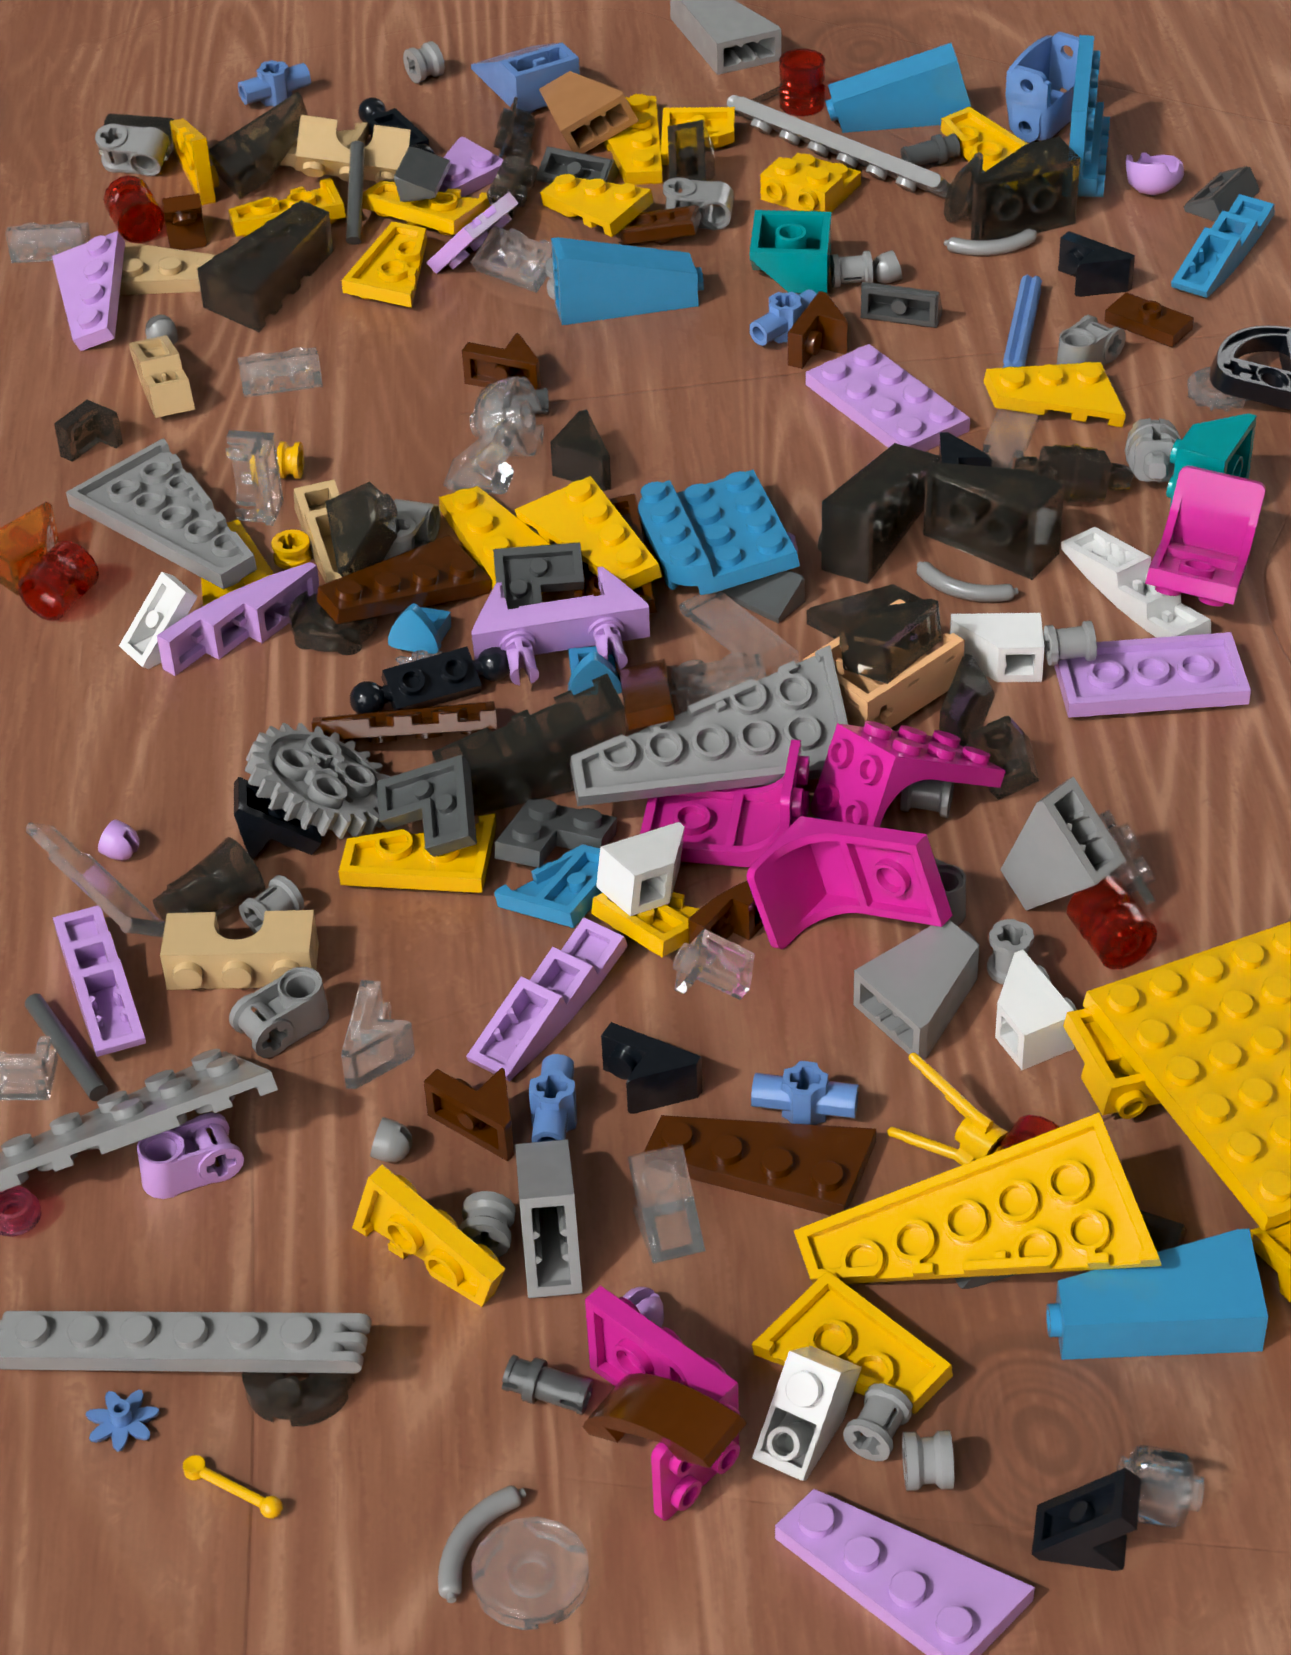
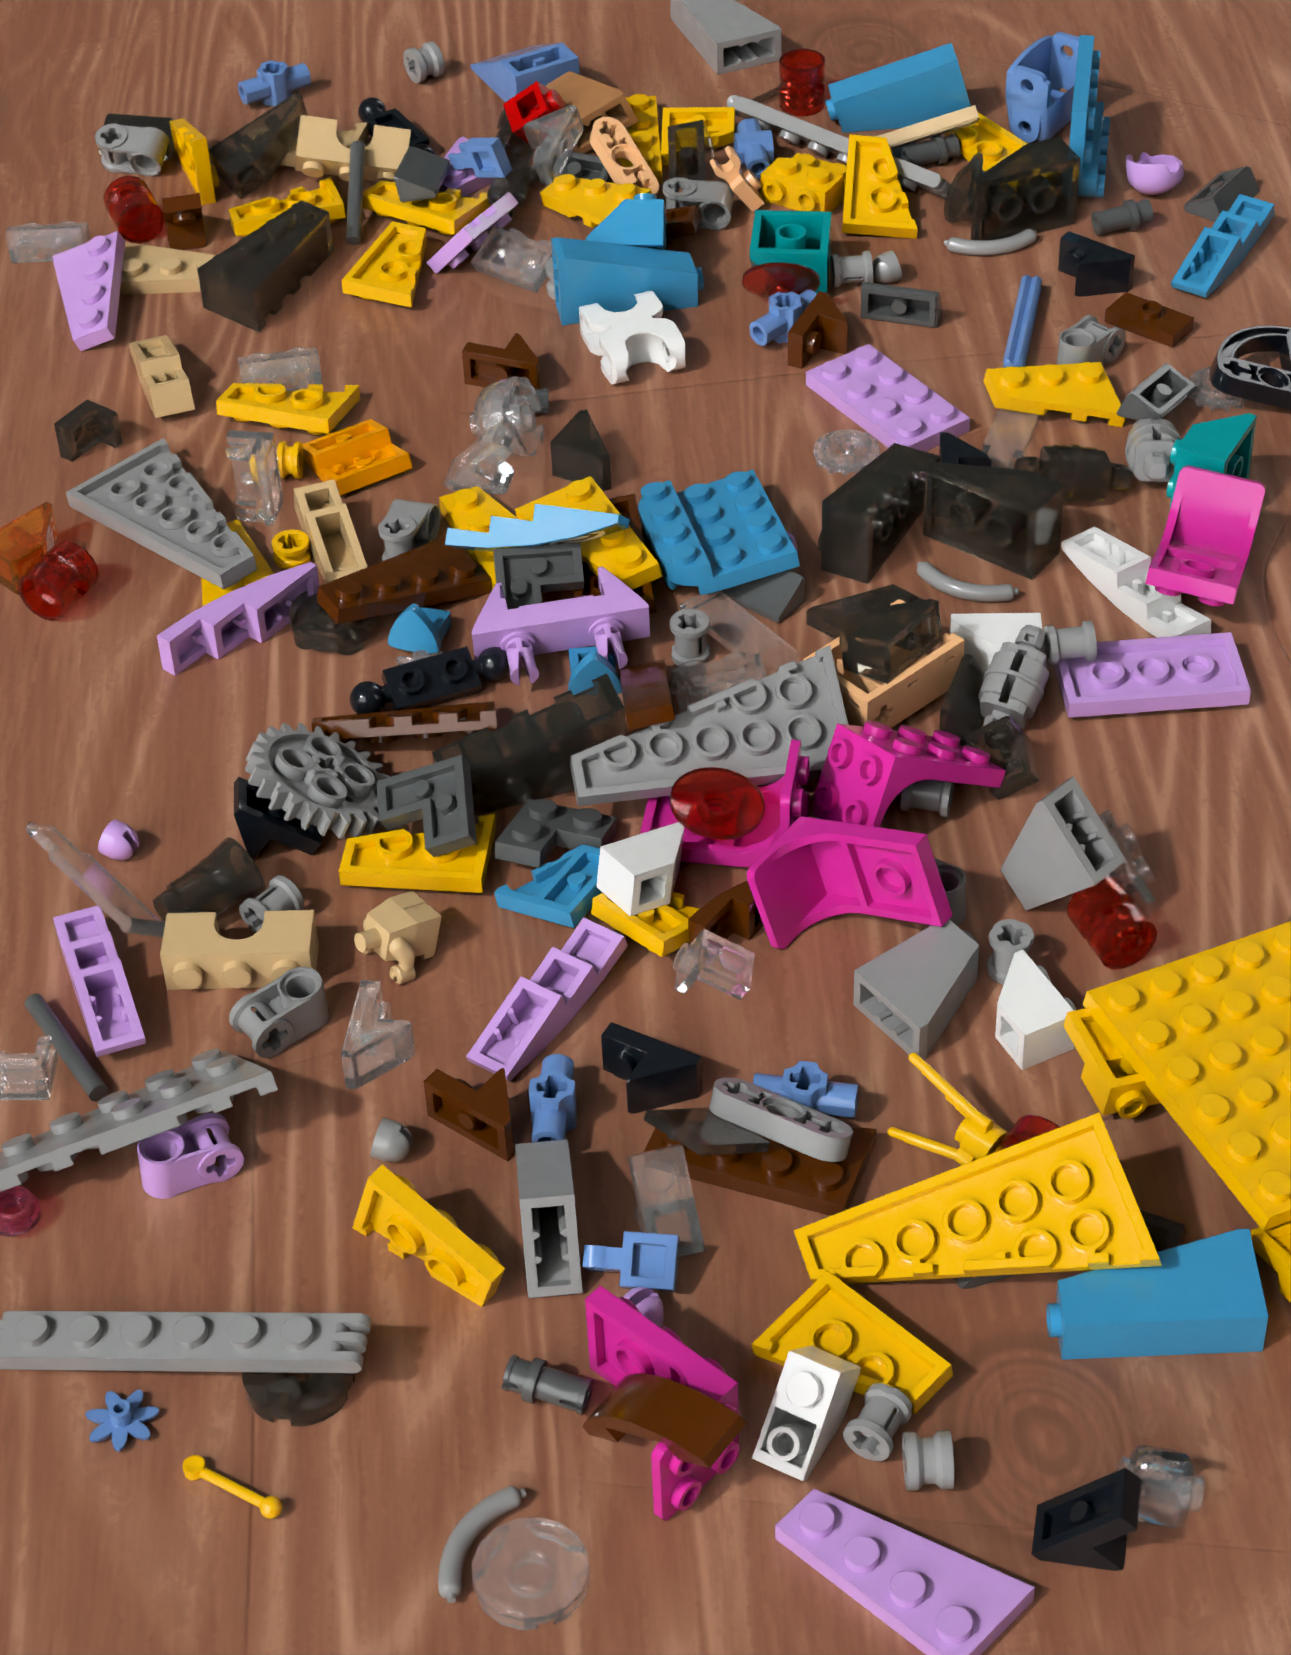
white slope [119,572,198,669] -> none
light grey hinge [145,314,178,345] -> none
clear smoke slope [325,482,398,577] -> none
light grey wheel [458,1191,516,1257] -> none
none -> yellow wing [216,383,360,435]
none -> light orange slope [303,419,412,496]
none -> tan piece [354,891,442,985]
none -> slope [445,504,630,552]
none -> medium blue plate [448,138,513,178]
none -> red brick [503,81,565,146]
none -> clear slope [523,105,584,185]
none -> white piece [579,291,686,385]
none -> medium blue plate [582,1231,680,1292]
none -> dark azure slope [586,193,667,250]
none -> light nougat beam [590,117,659,196]
none -> clear smoke piece [644,1107,770,1156]
none -> clear red dish [669,767,765,840]
none -> light grey bush [670,609,710,668]
none -> light grey beam [709,1078,853,1162]
none -> light nougat plate [710,146,764,212]
none -> medium blue axle [734,118,774,178]
none -> clear red dish [742,262,820,299]
none -> clear gear [814,429,880,477]
none -> yellow wing [841,135,918,239]
none -> tan tile [875,105,979,150]
none -> light grey piece [978,624,1049,747]
none -> dark grey pin [1091,199,1153,236]
none -> dark grey slope [1116,363,1198,420]

